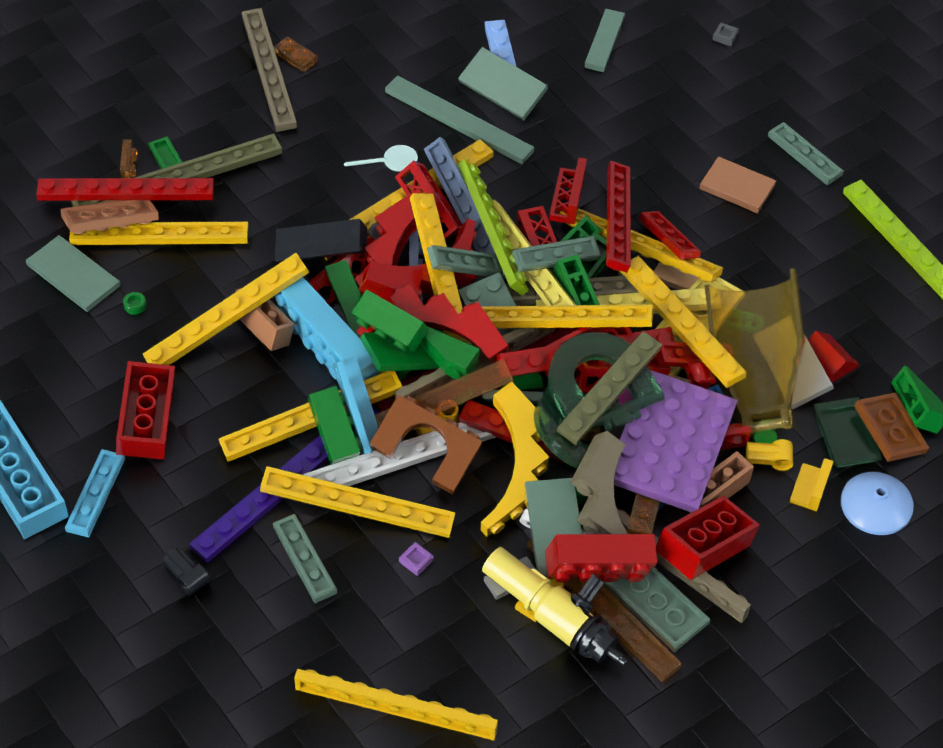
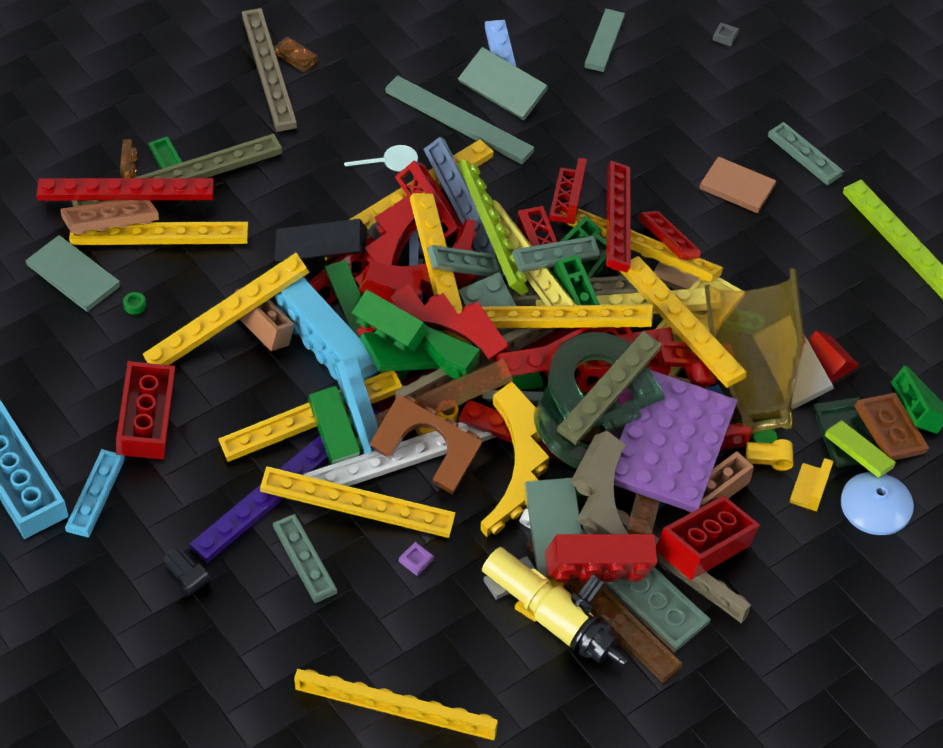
none -> lime tile [825,420,896,478]

